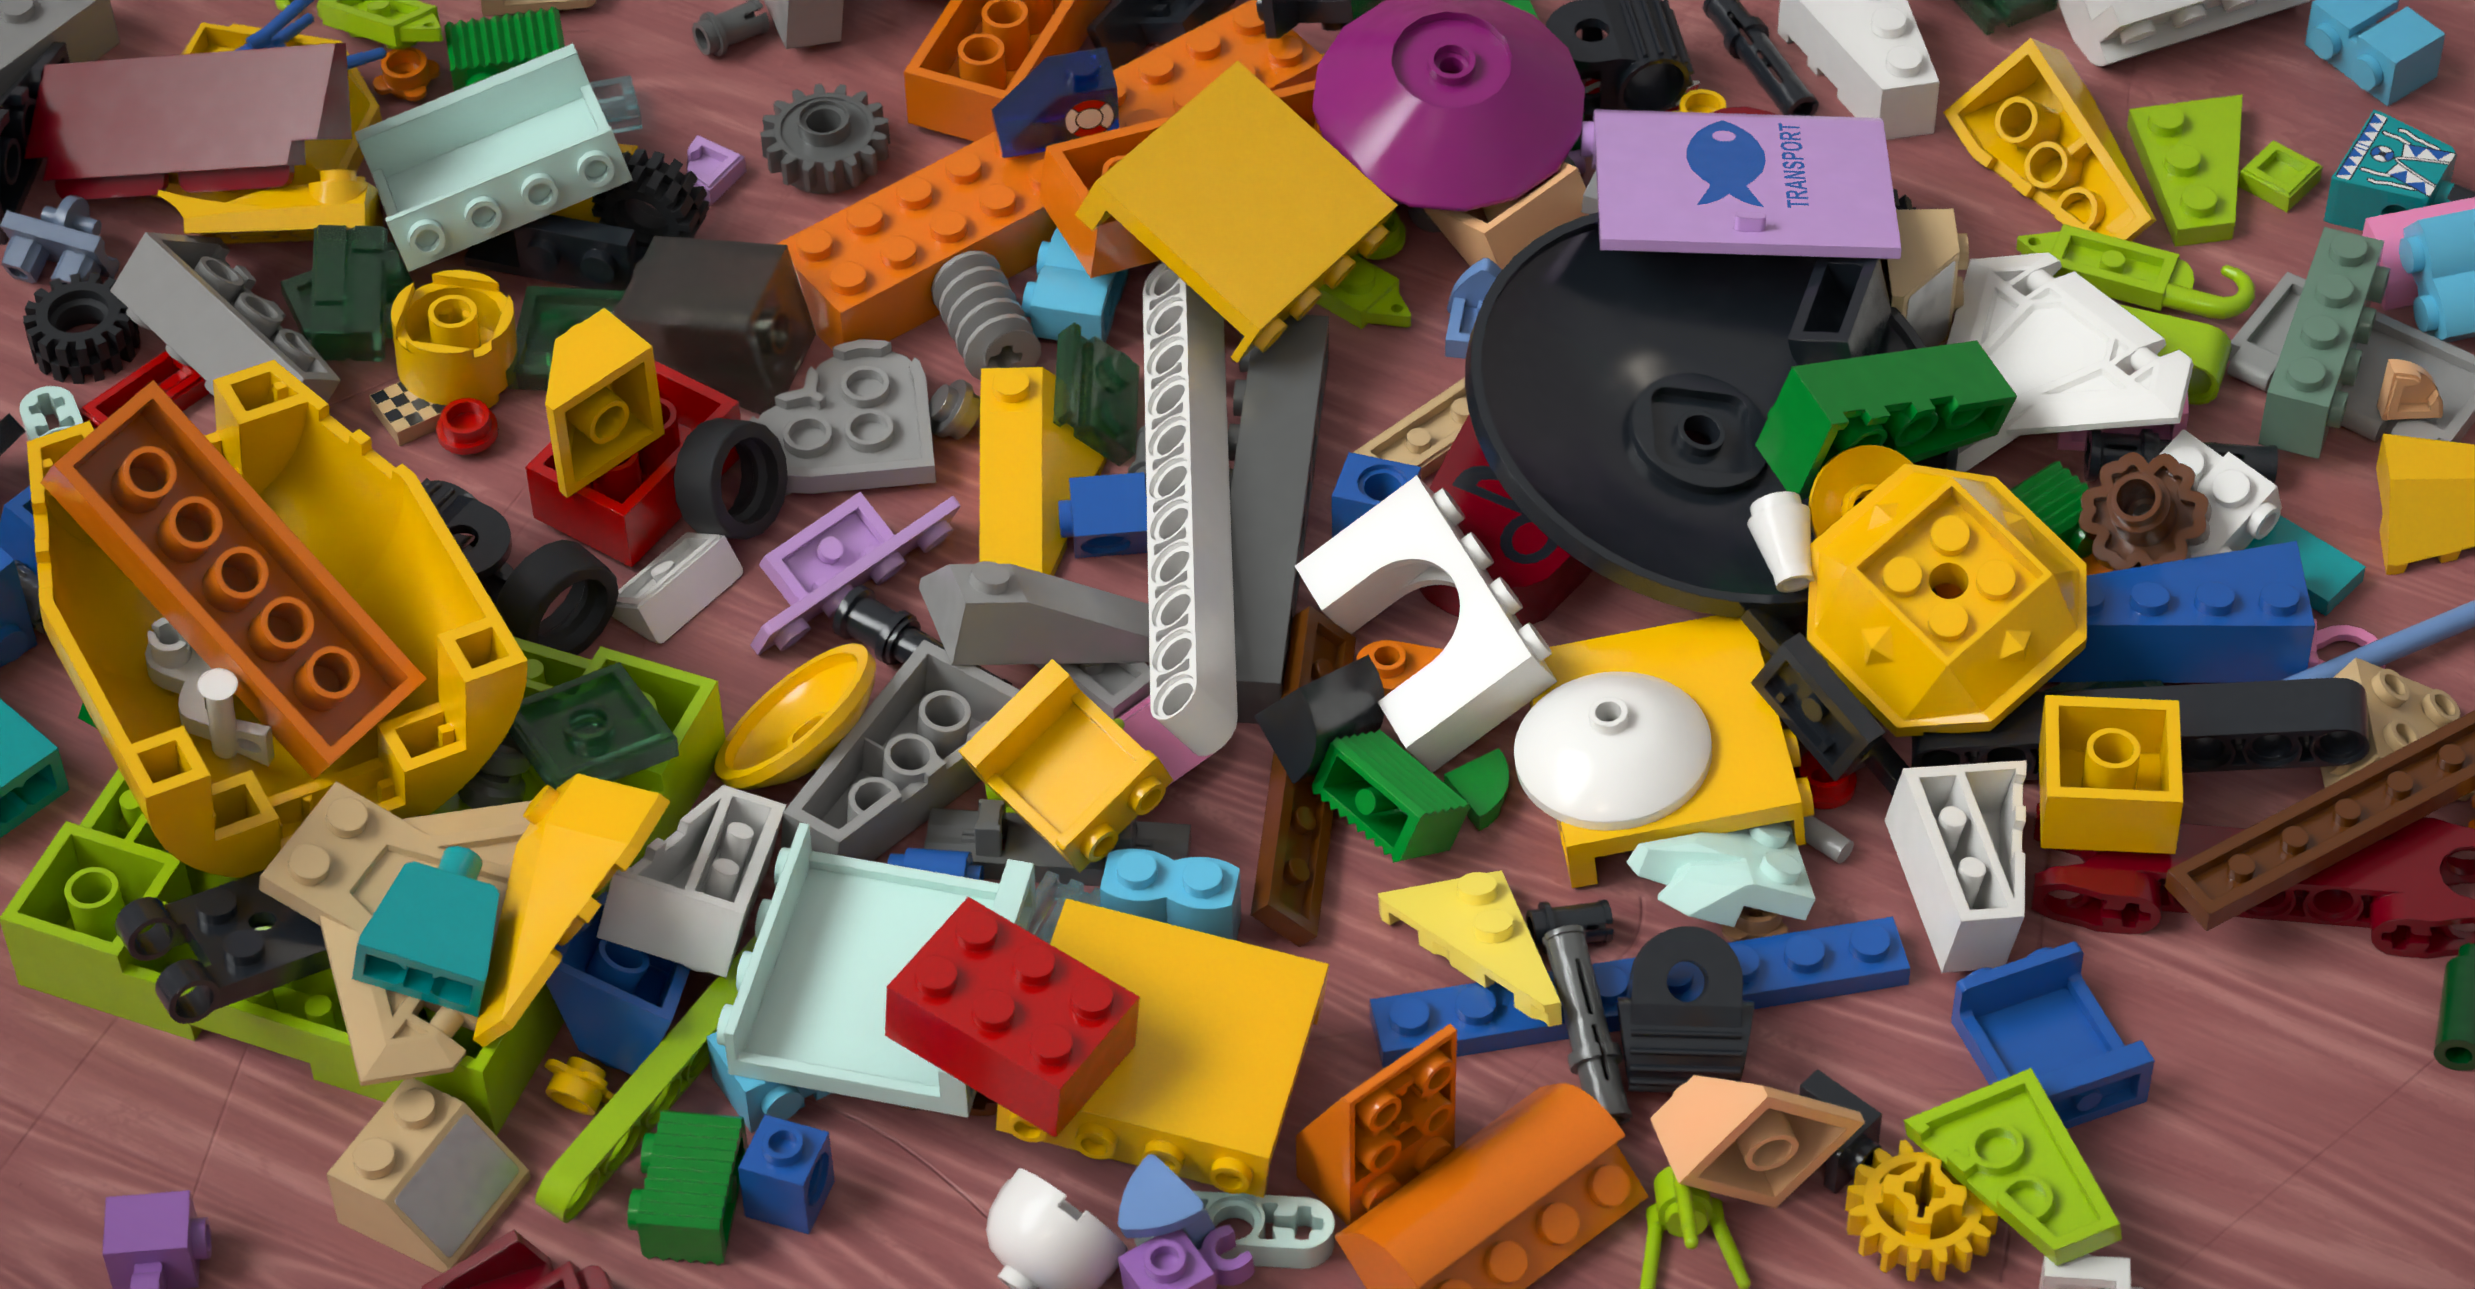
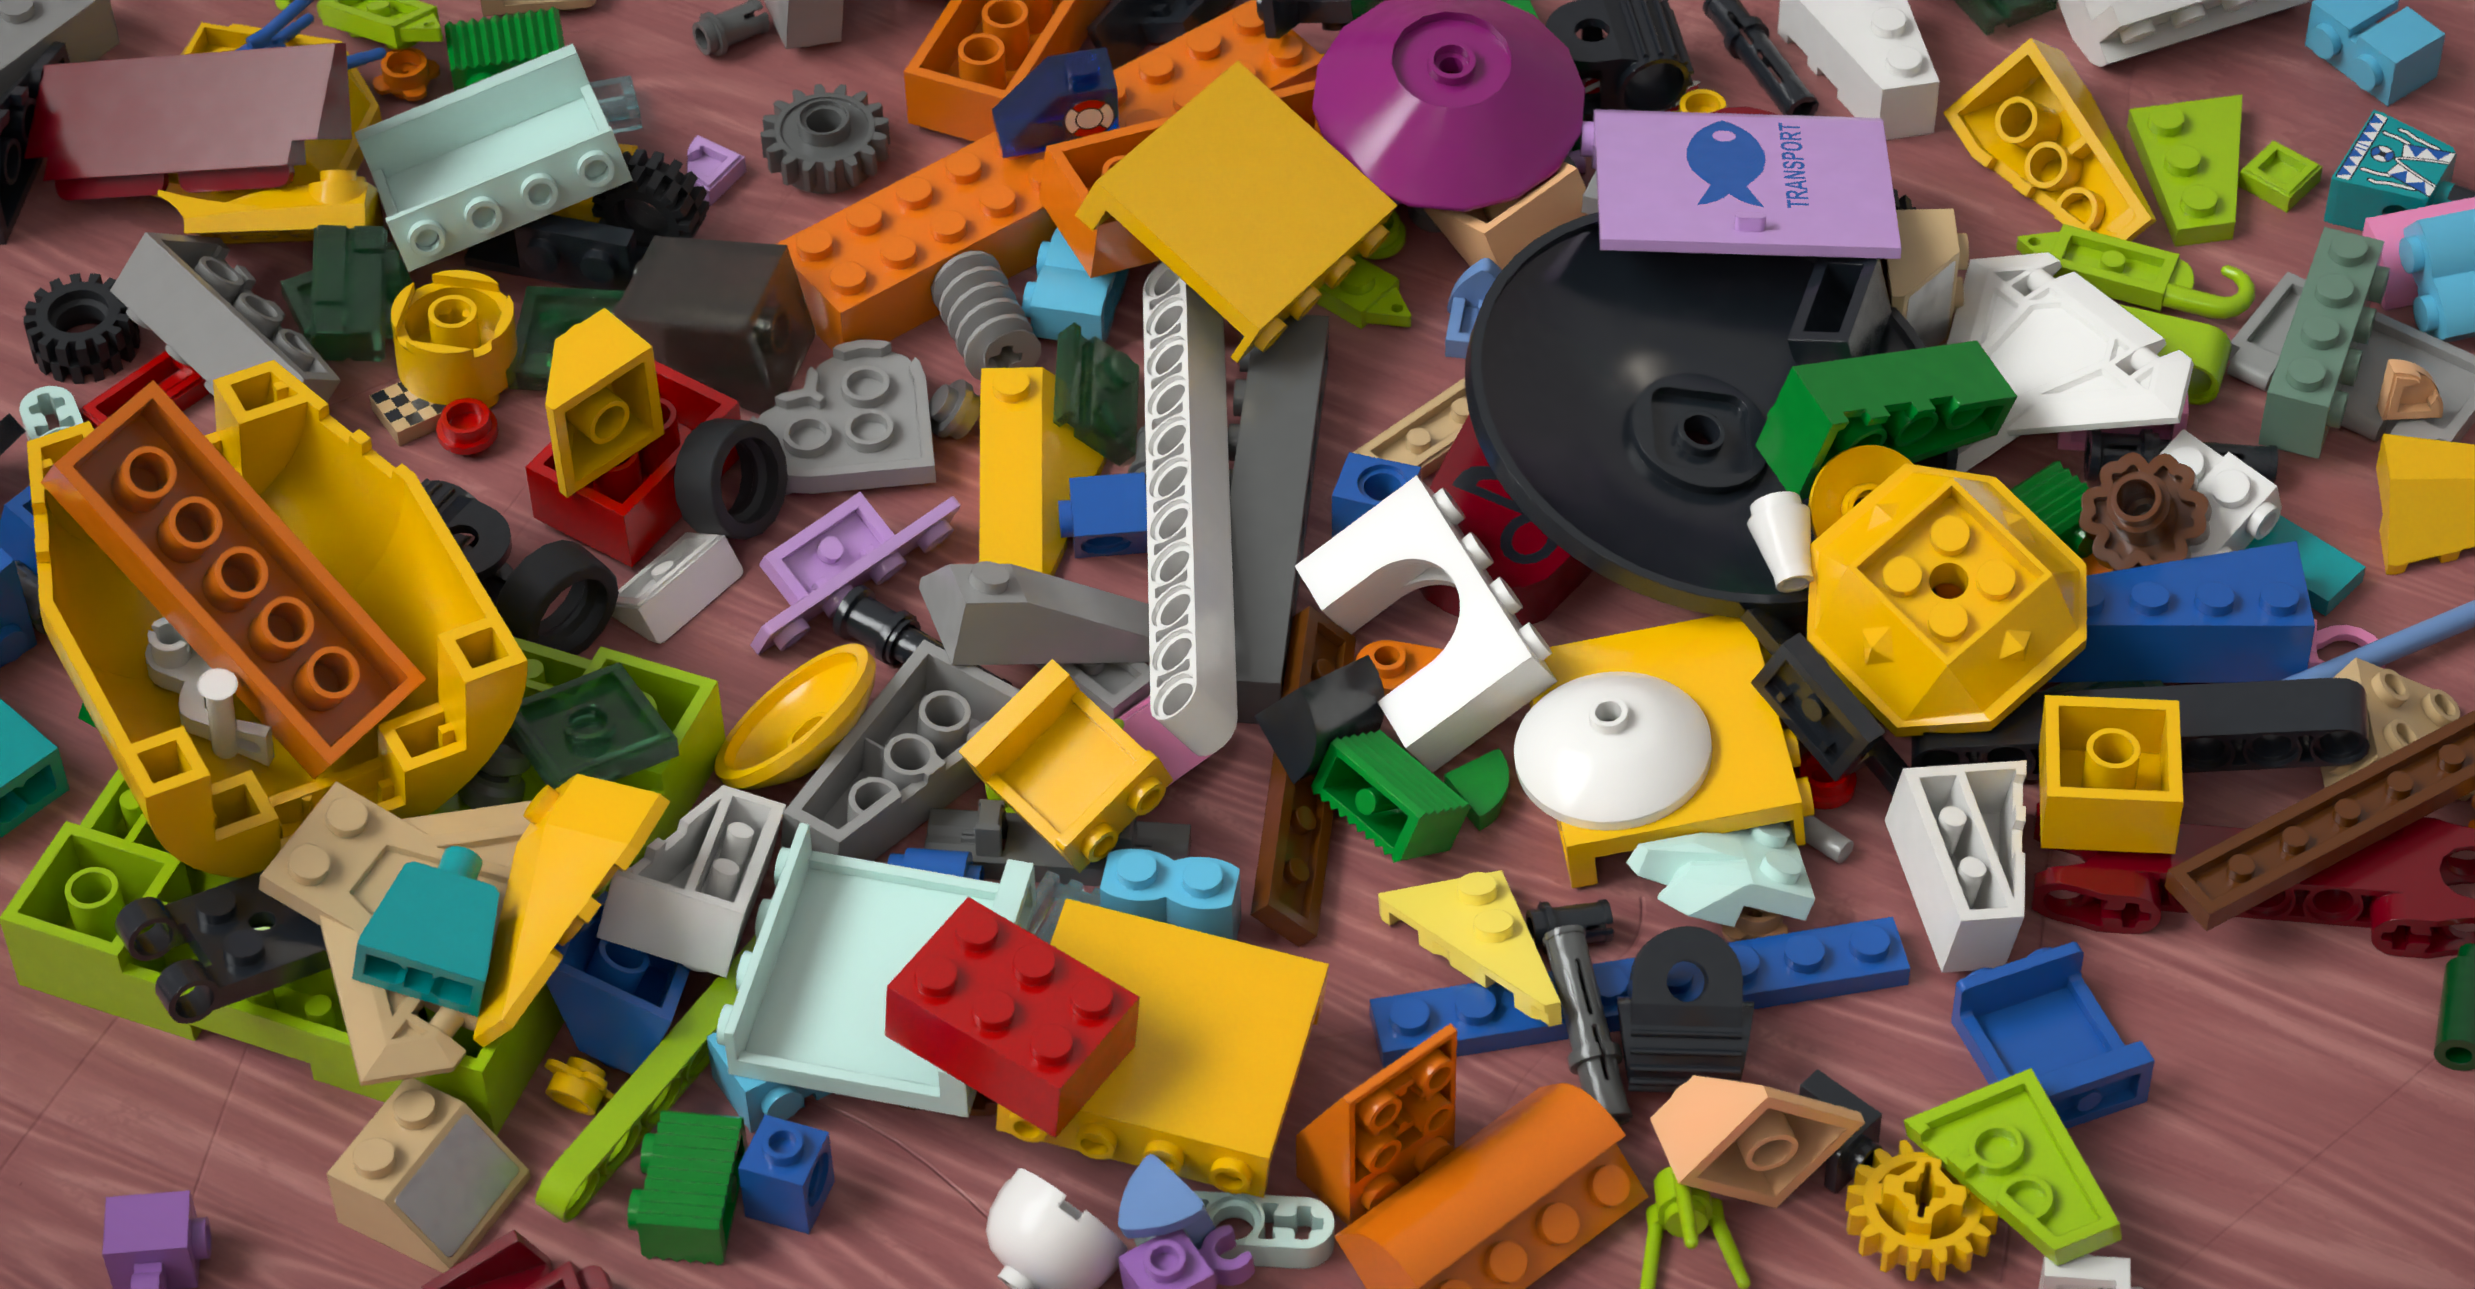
sand blue hips [0,195,121,285] -> none

